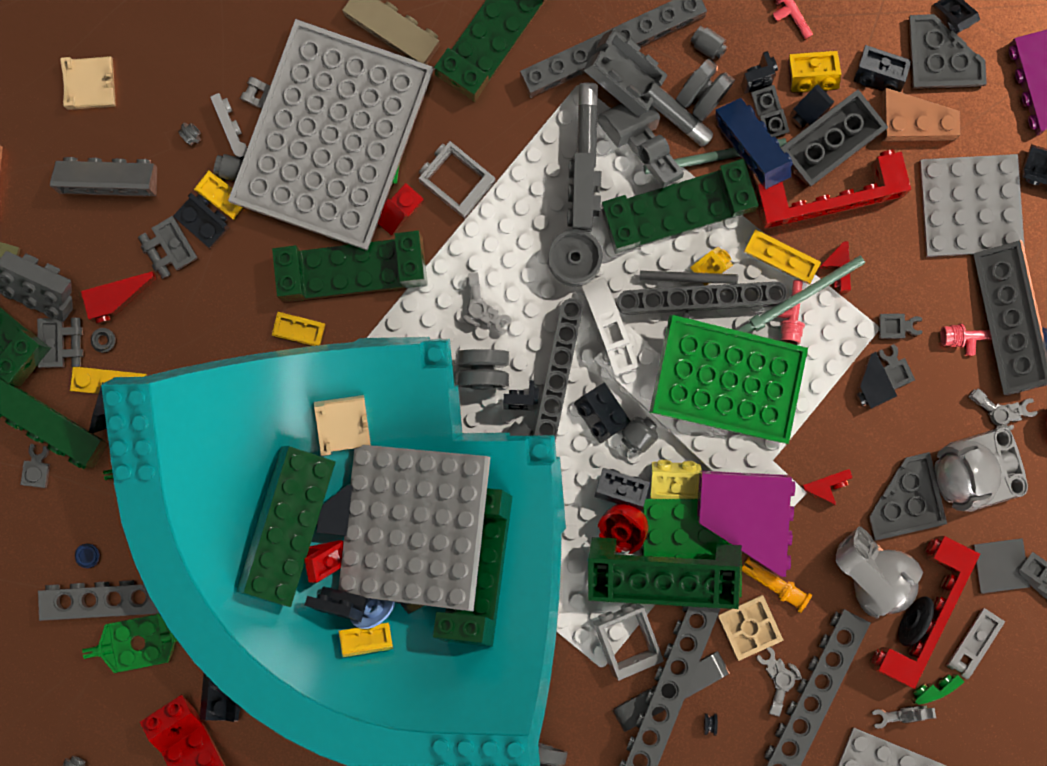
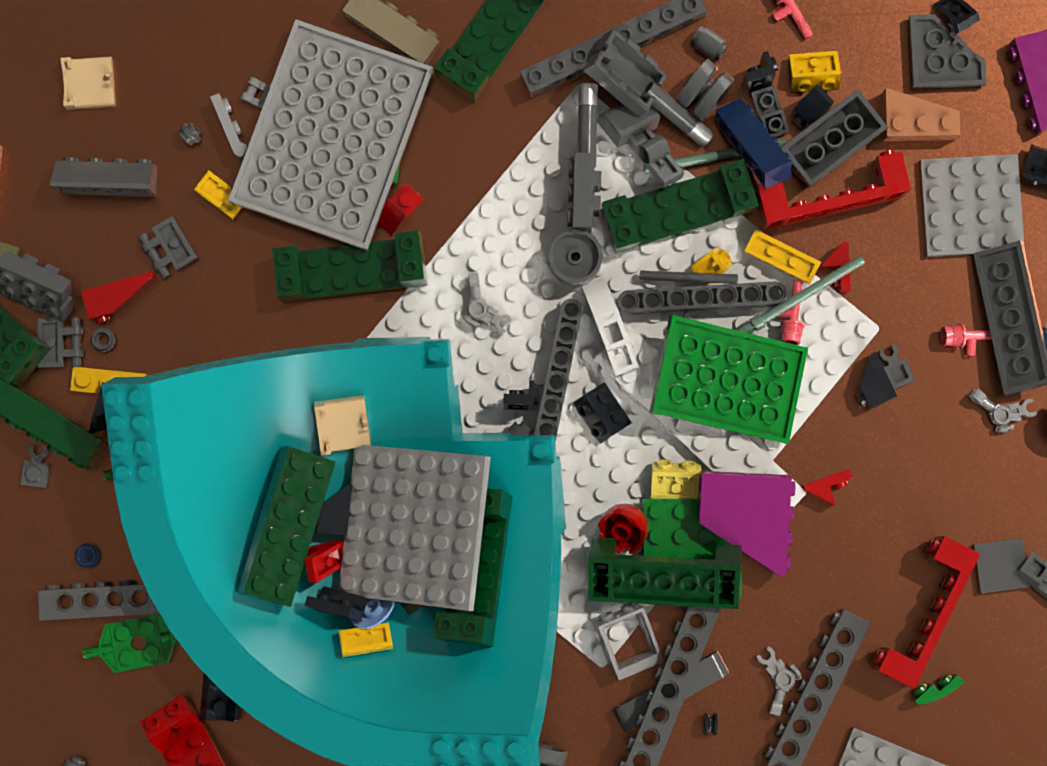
black bracket [173,193,230,249] -> none
dark grey brick [213,154,244,181] -> none
yellow plate [272,312,326,346] -> none
light grey window [419,141,495,219] -> none
dark grey wheel [455,349,509,390] -> none
black bracket [594,468,650,511] -> none
dark grey head [622,416,658,453] -> none
tan piece [718,595,784,661] -> none
light orange pin [742,557,812,613] -> none
light grey piece [836,527,923,618] -> none
black bracket [854,45,911,92] -> none
dark grey plate [868,452,947,541] -> none
light grey piece [872,705,936,729] -> none
dark grey plate [879,314,922,339] -> none
black wheel [898,596,934,647] -> none
light grey piece [934,427,1028,512] -> none
light grey plate [946,608,1005,680] -> none

